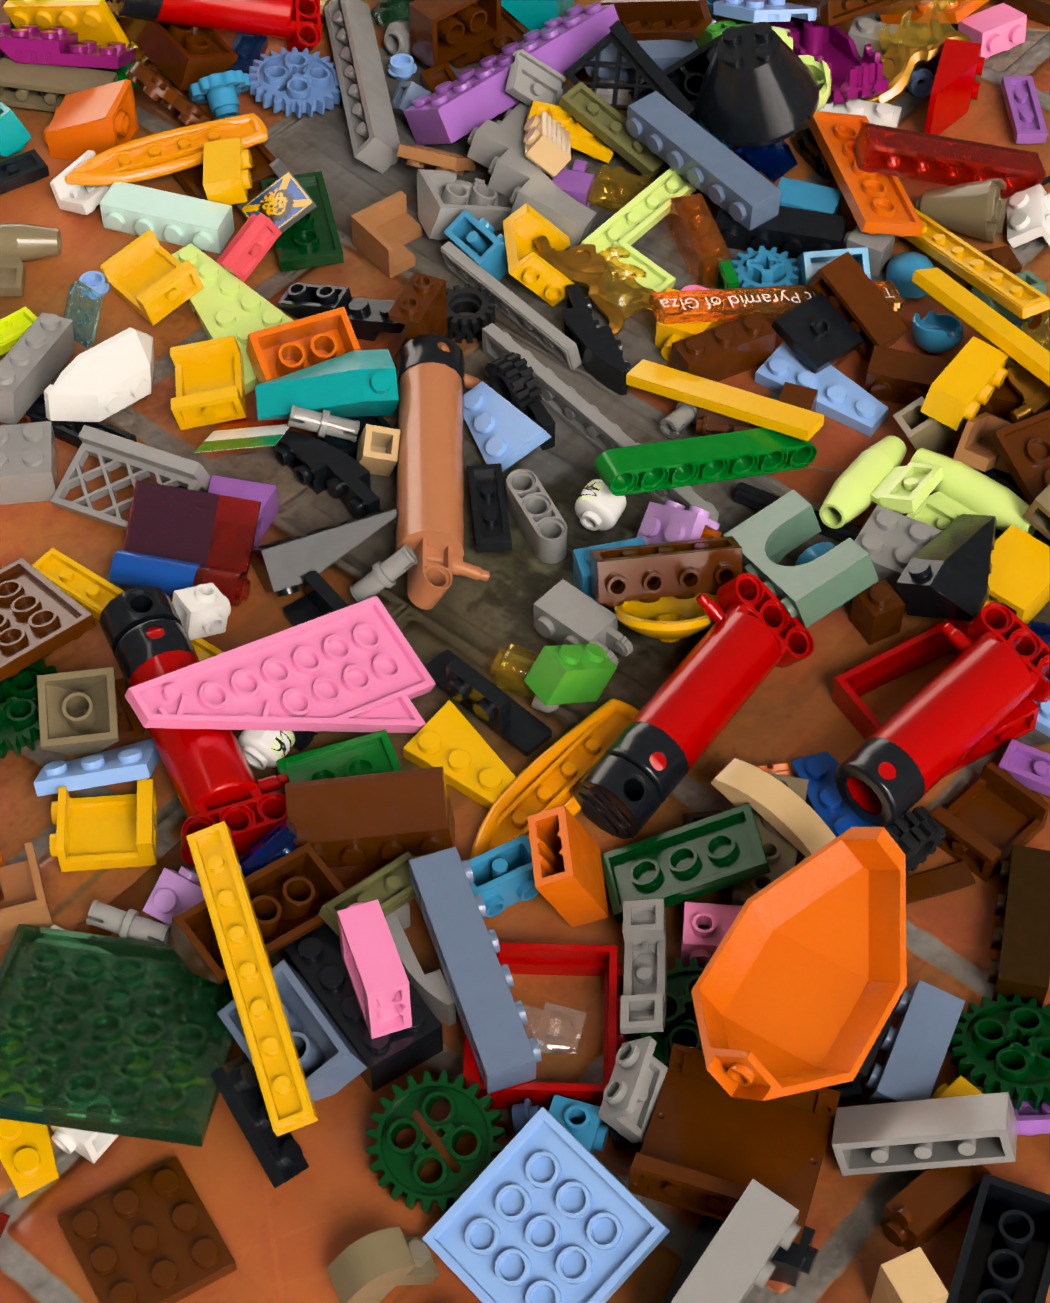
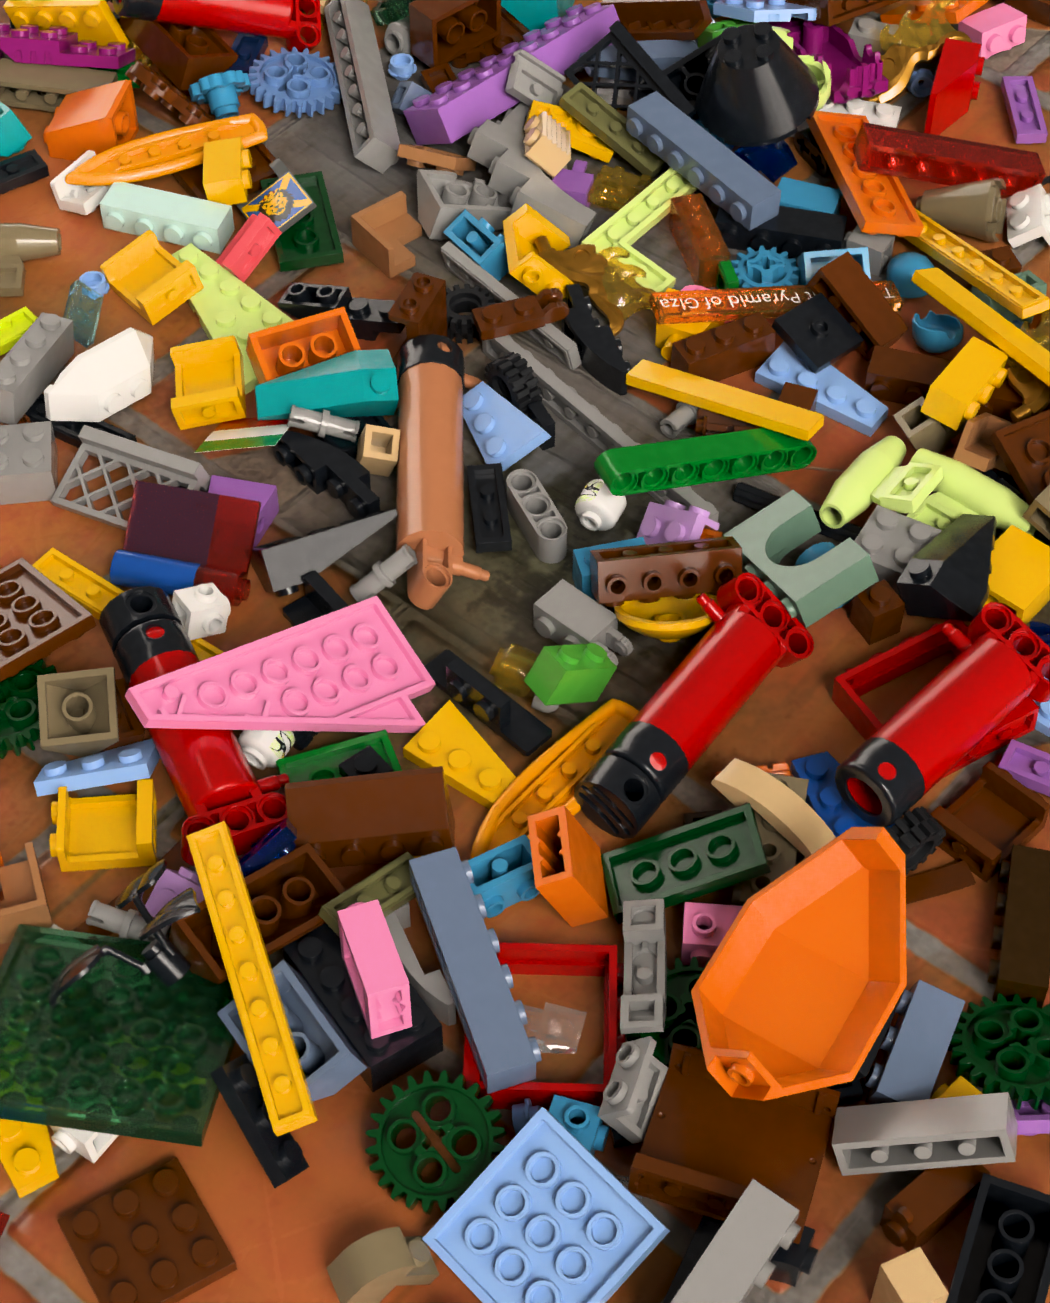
none -> black plant [49,859,201,1009]
none -> black plate [339,745,393,777]
none -> reddish brown hinge [472,287,570,341]

